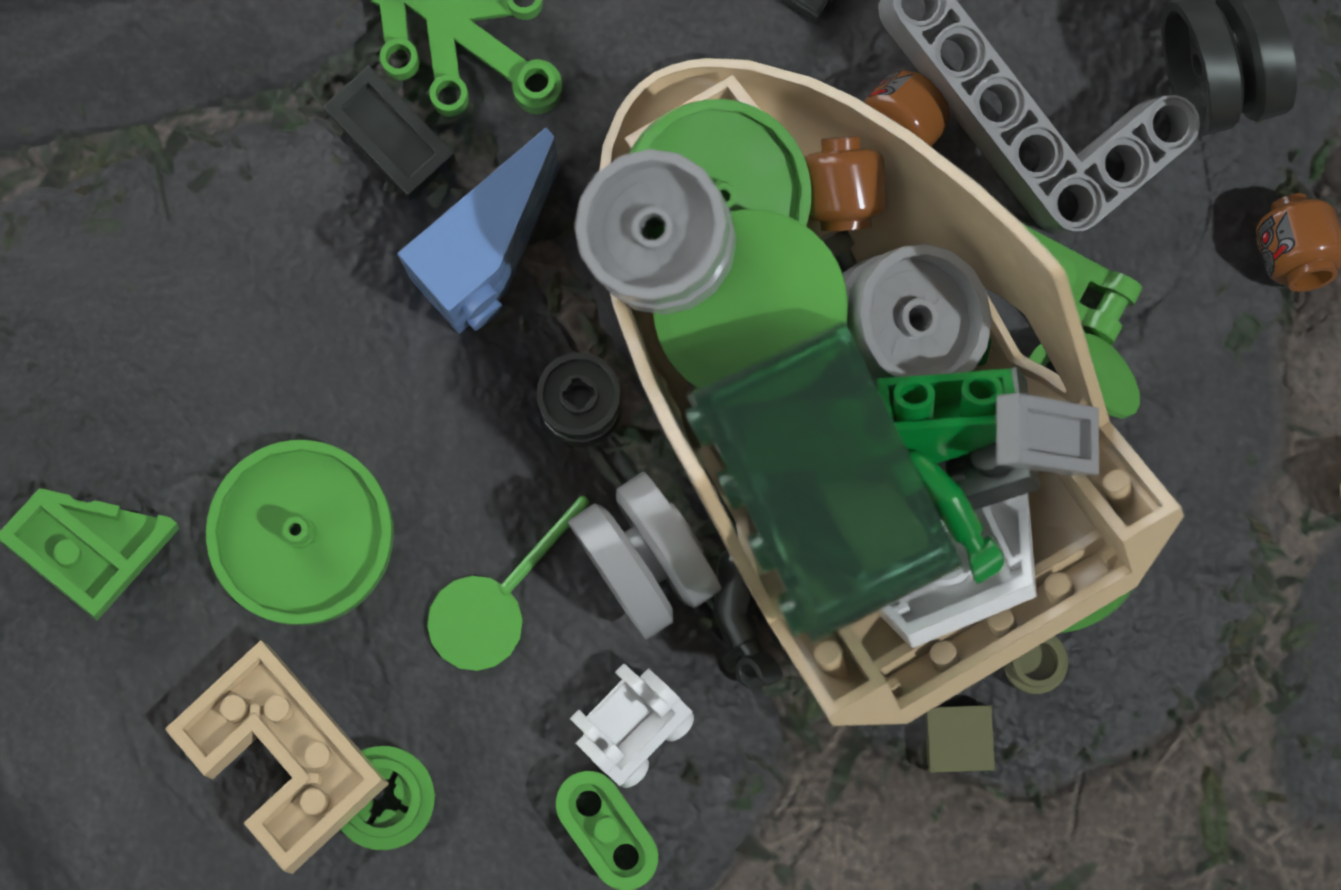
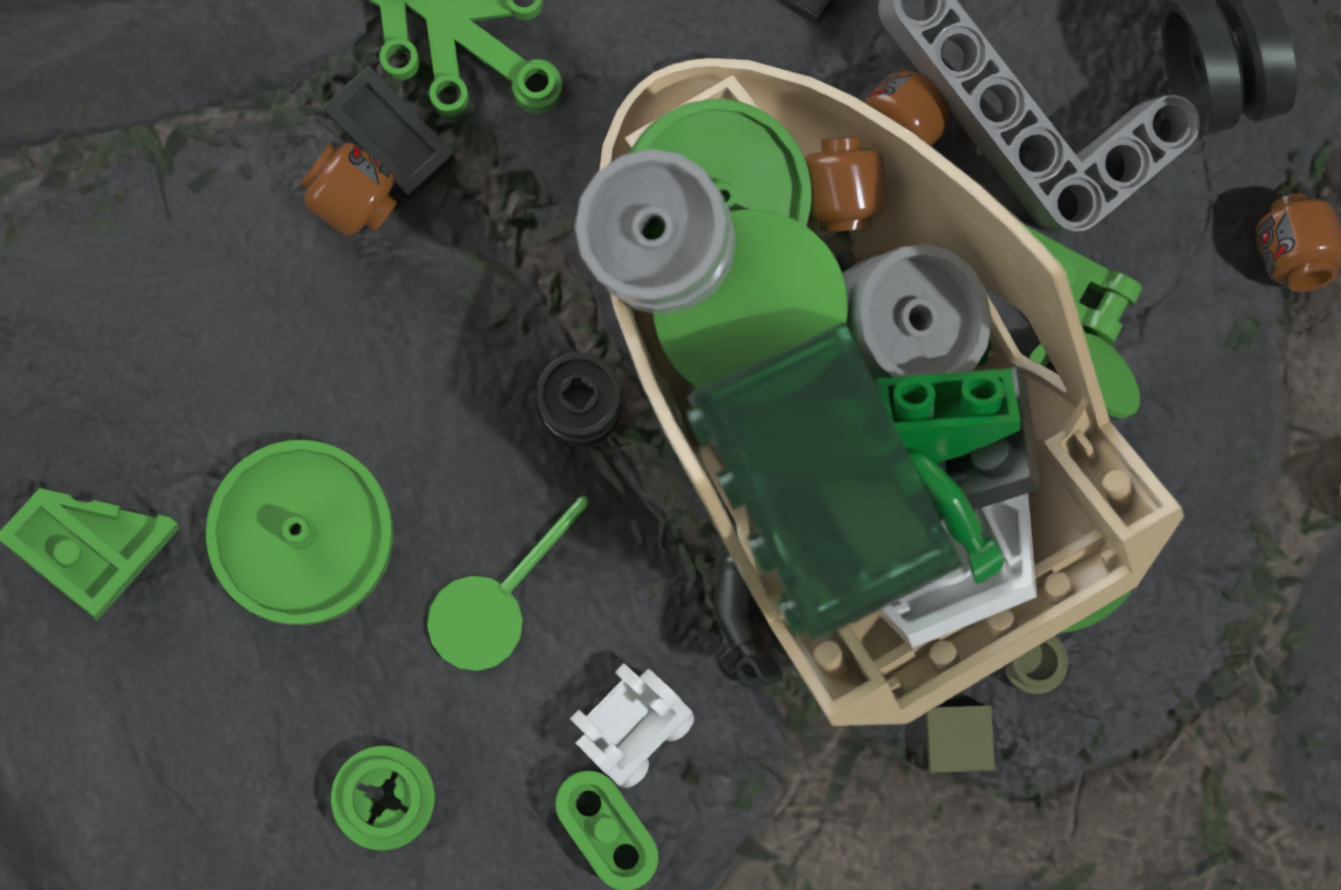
tan plate [165,640,389,874] -> none
medium blue slope [397,127,560,334] -> none
light grey wheel [567,471,721,640] -> none
light grey tile [997,393,1099,476] -> none
none -> dark orange head [299,142,397,236]

